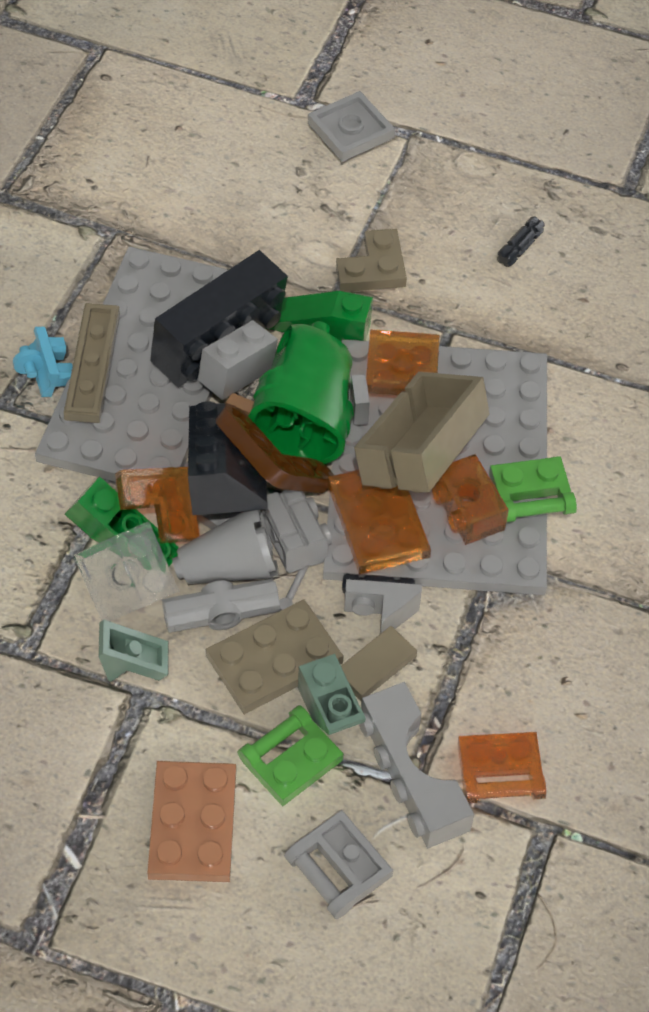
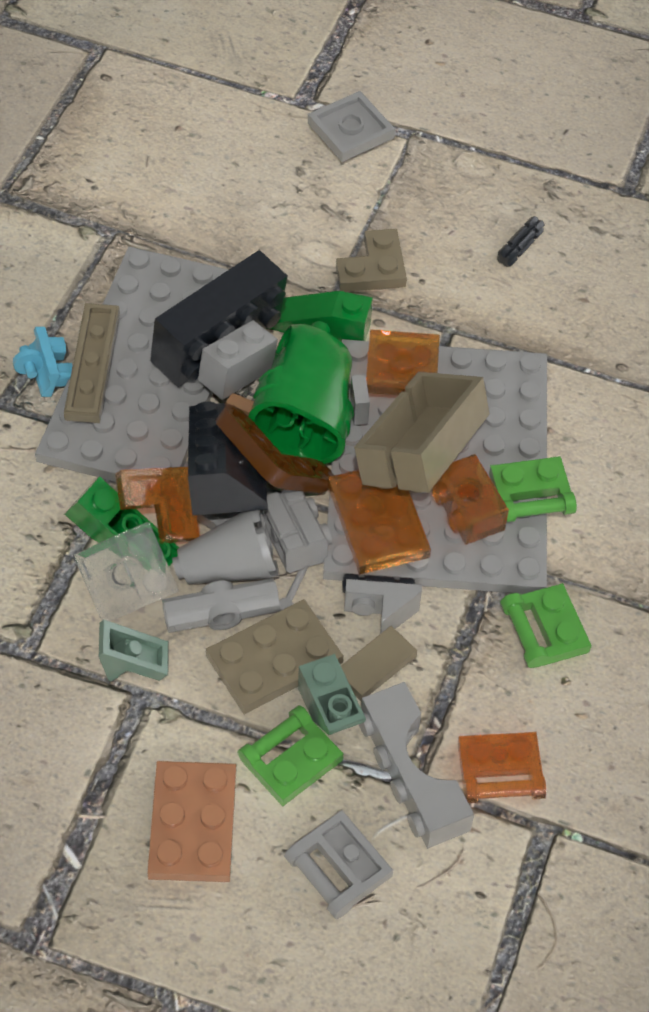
none -> bright green plate [500,583,592,668]

